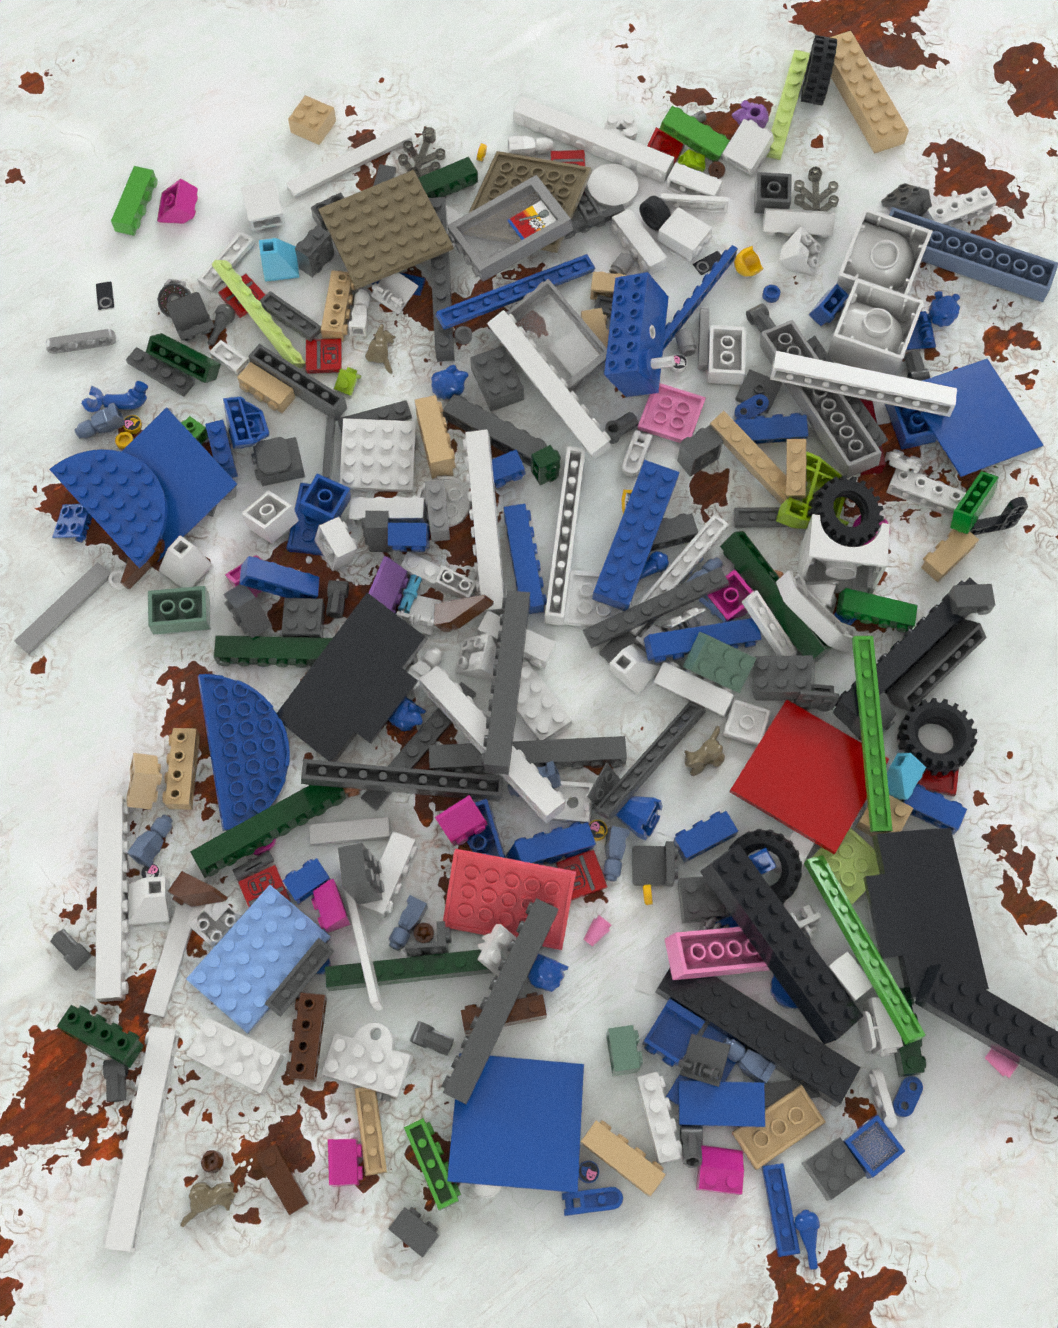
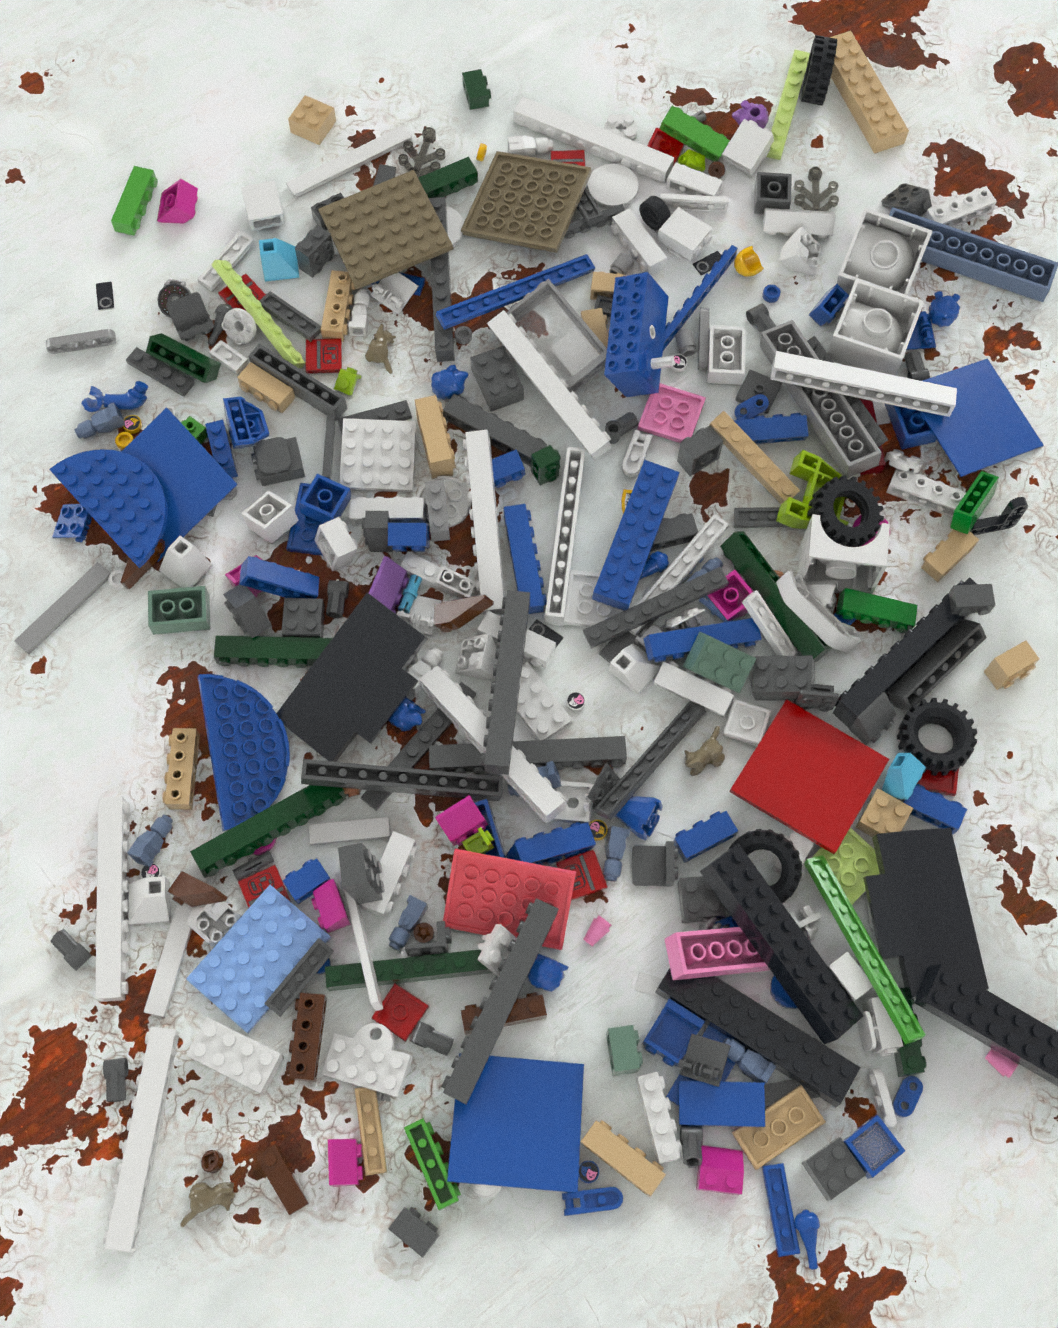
dark green brick [56,1005,144,1068] -> none
tan brick [126,753,162,810] -> none
window [447,175,573,282] -> none
yellow tile [643,884,653,905] -> none
blue plate [748,848,776,875] -> none
tan brick [786,439,807,499] -> none
bright green plate [852,636,893,832] -> none
none -> white plate [222,308,257,345]
none -> red tile [371,983,429,1042]
none -> dark green brick [462,69,491,110]
none -> lime bracket [462,827,494,854]
none -> black sticker [528,619,564,647]
none -> tile [566,692,586,712]
none -> tan brick [984,641,1040,690]

